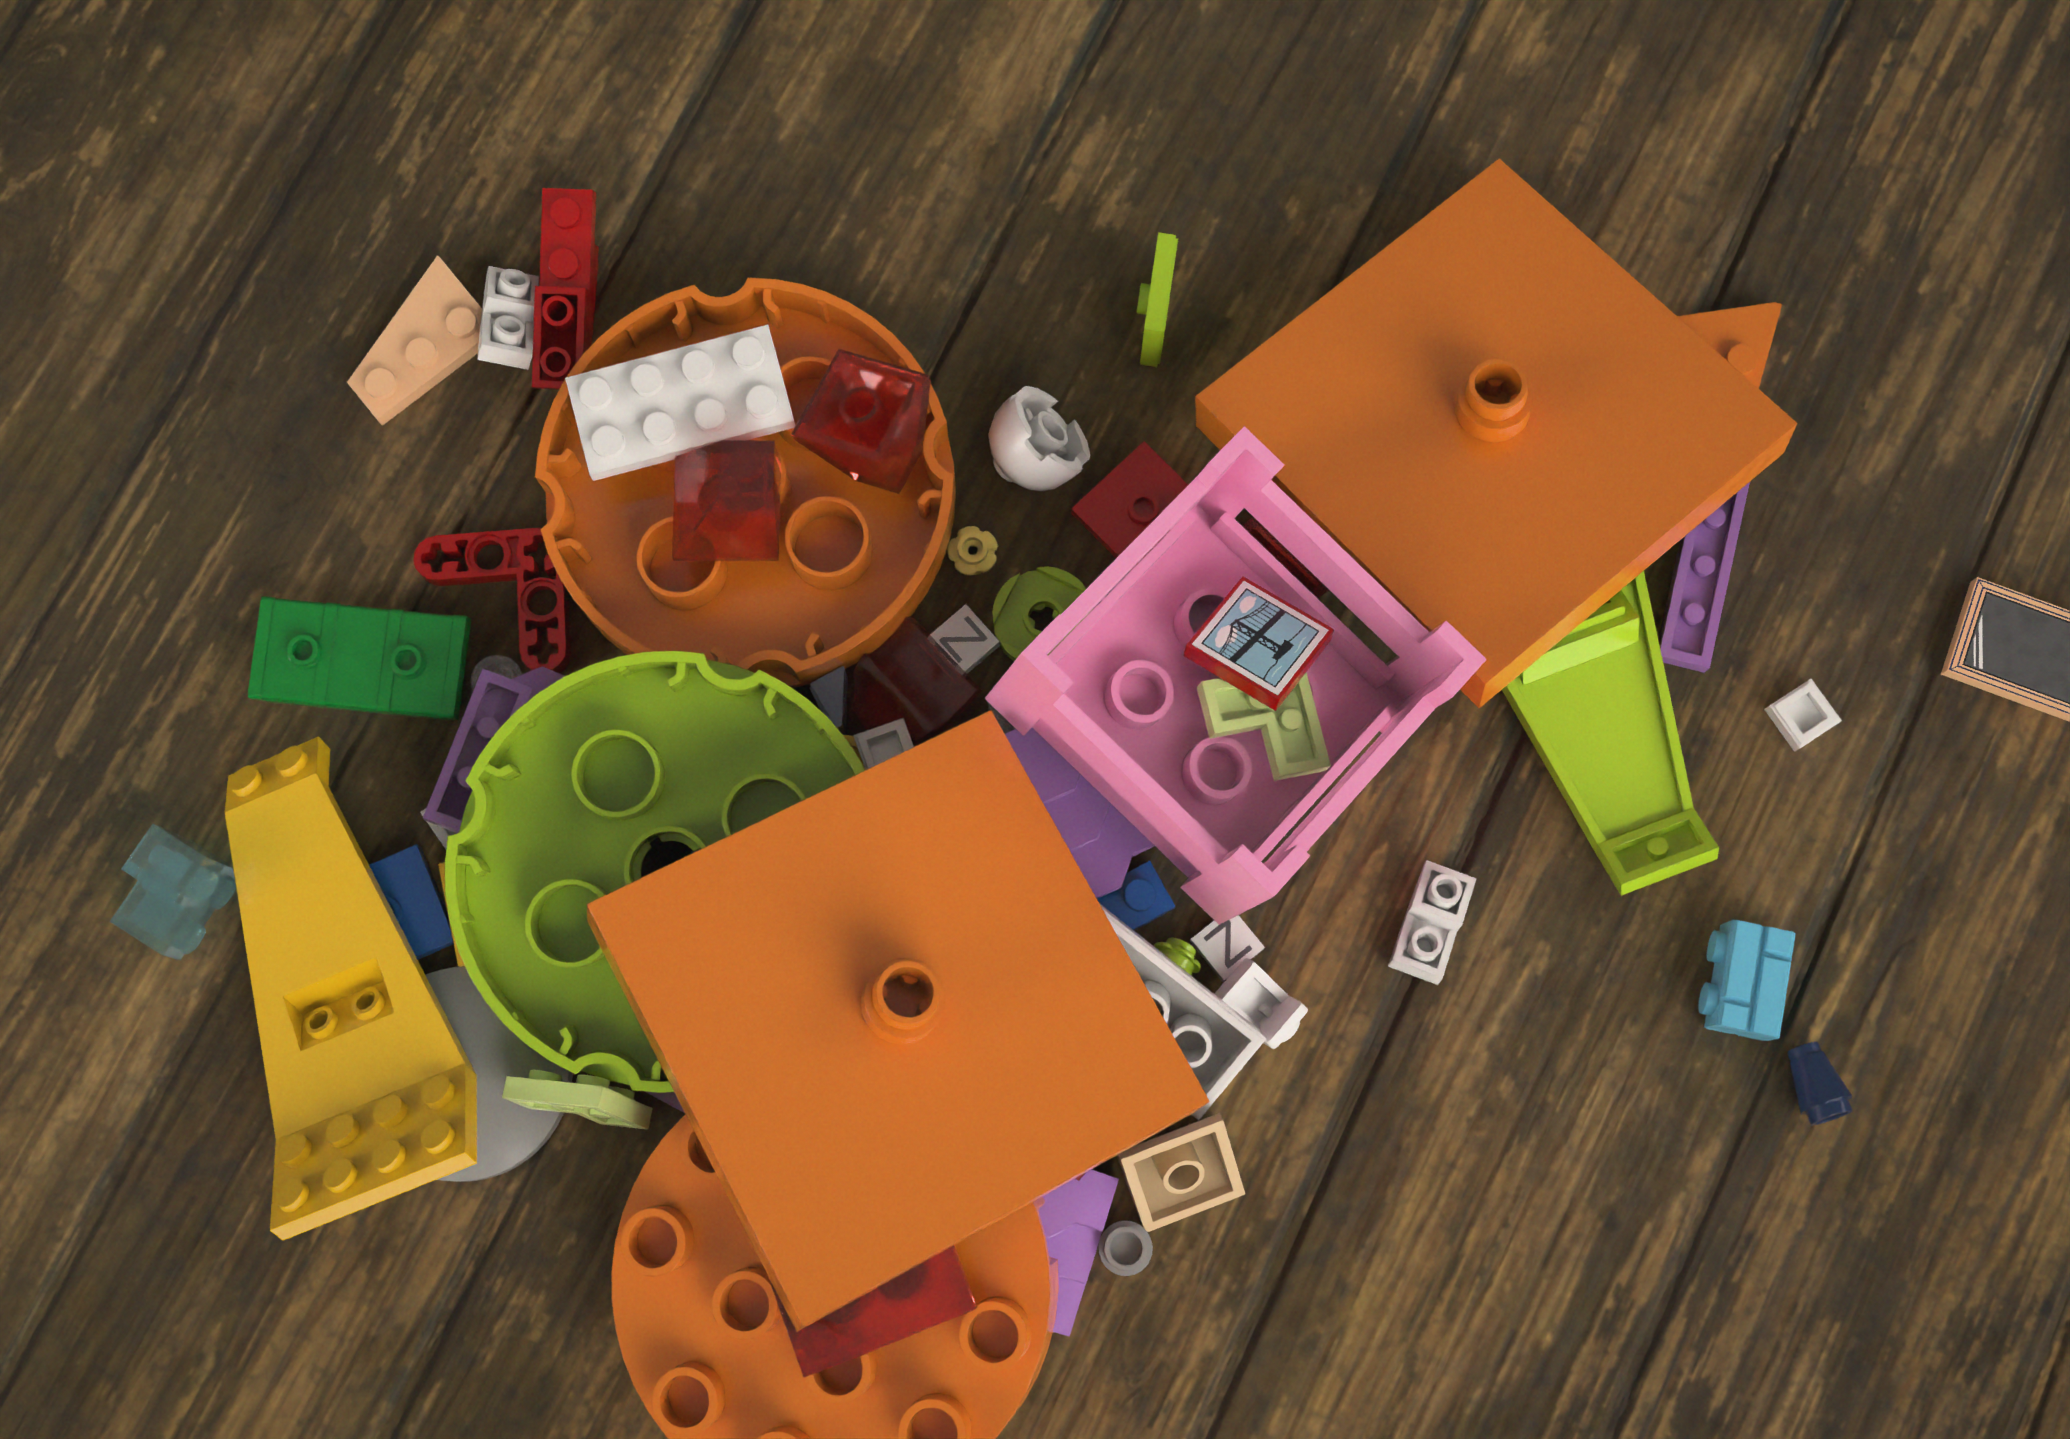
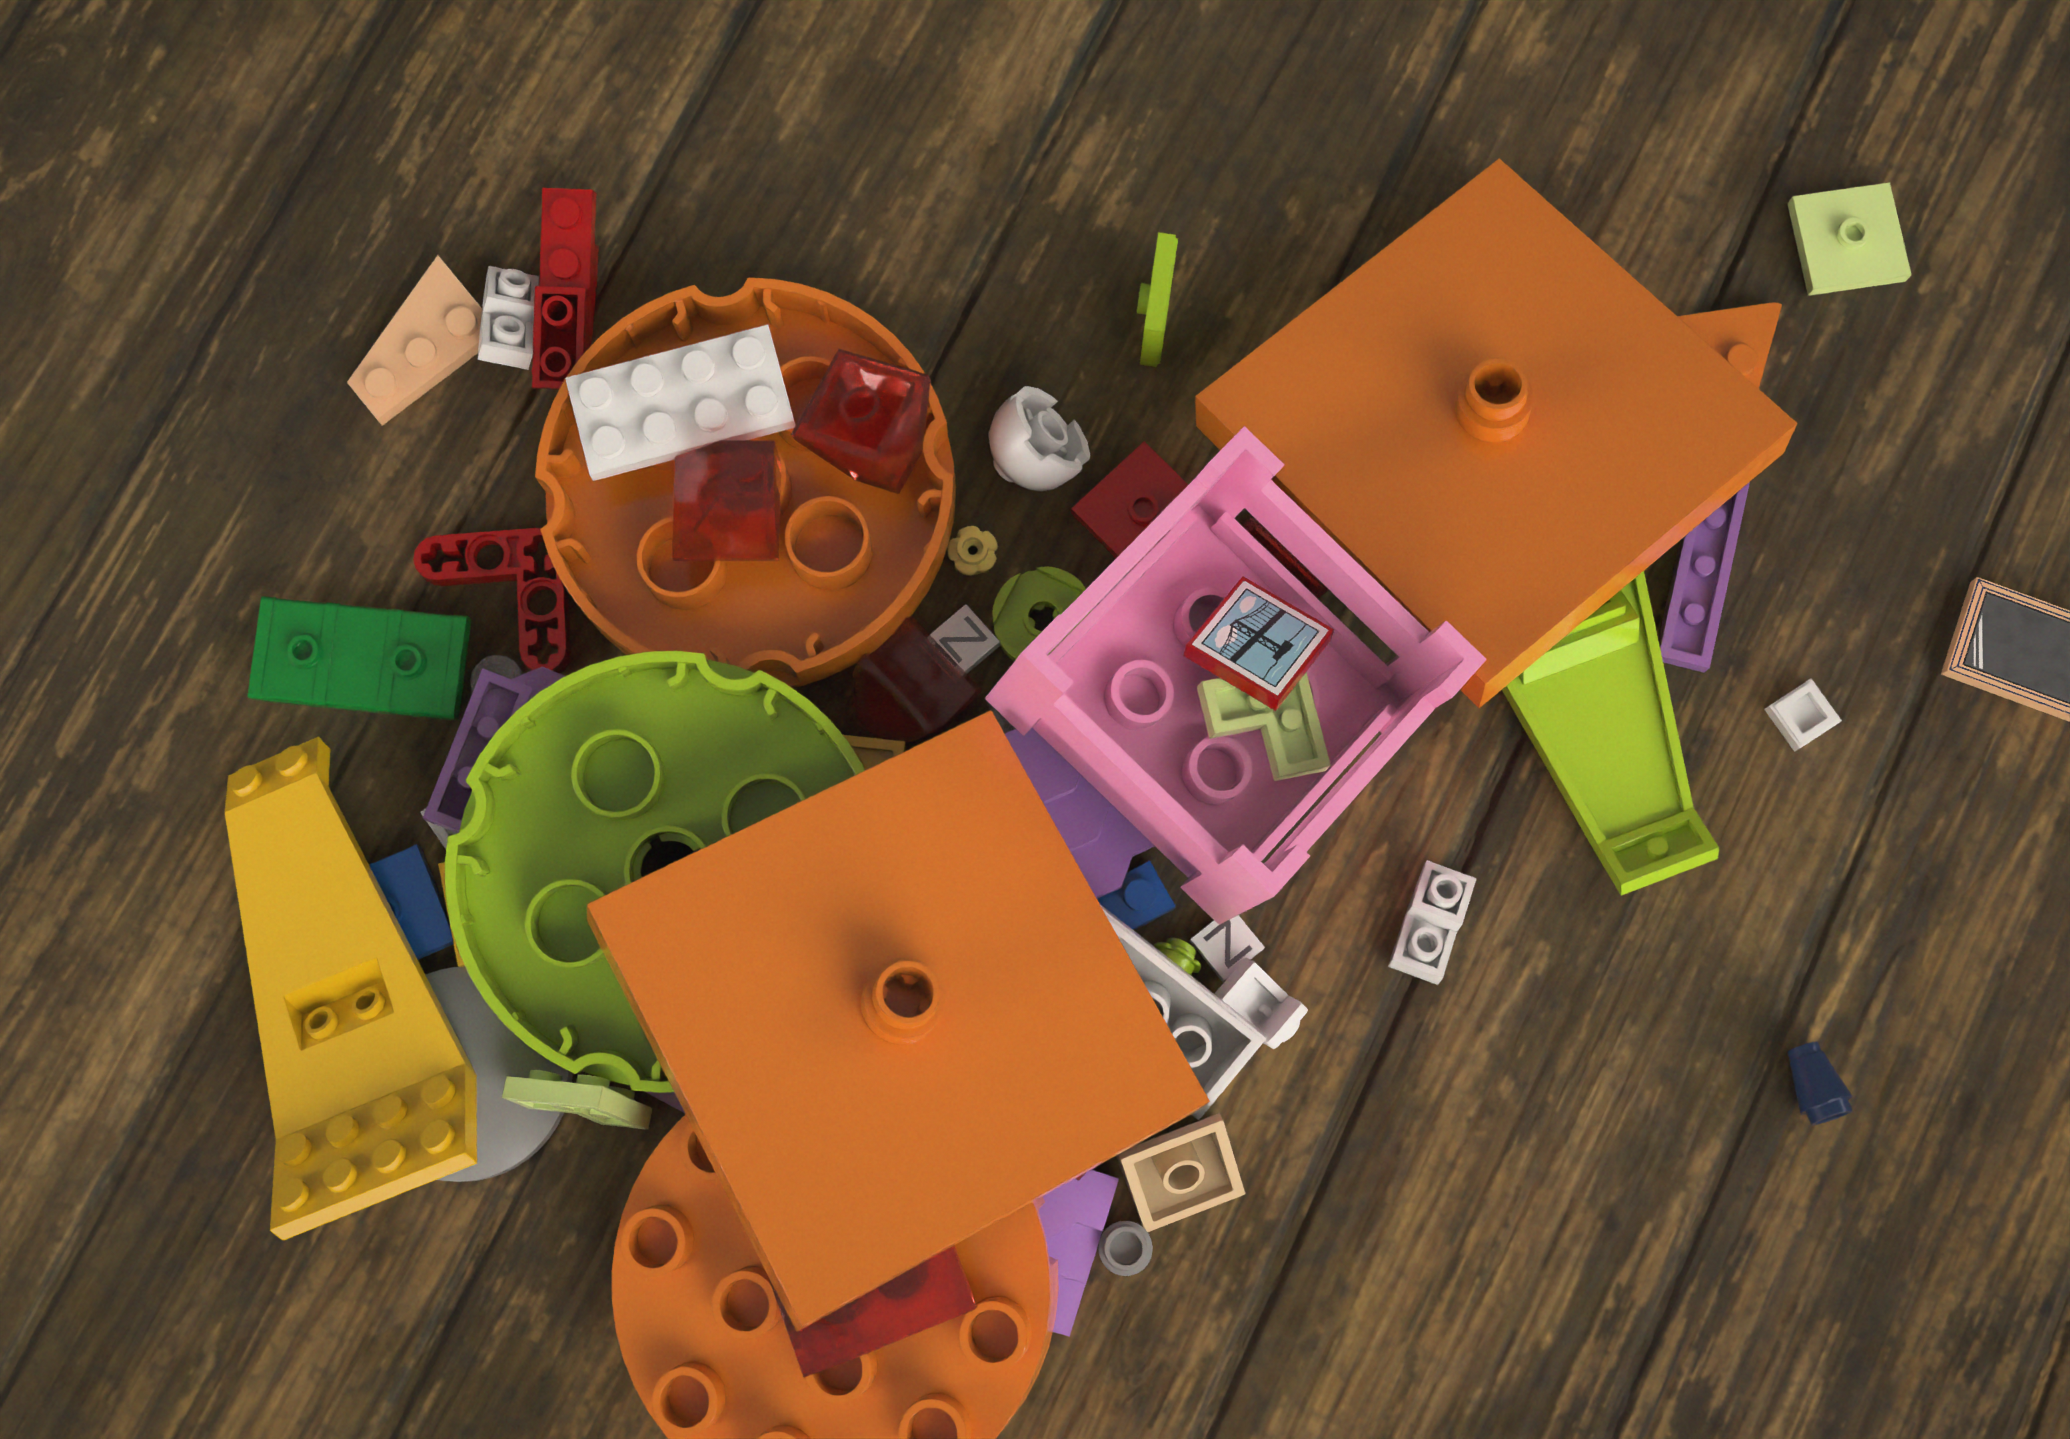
clear light blue brick [110,824,236,960] -> none
sand blue slope [809,666,848,735] -> none
white tile [853,718,914,770] -> none
medium azure brick [1698,920,1796,1041] -> none
none -> yellowish green plate [1787,182,1911,296]

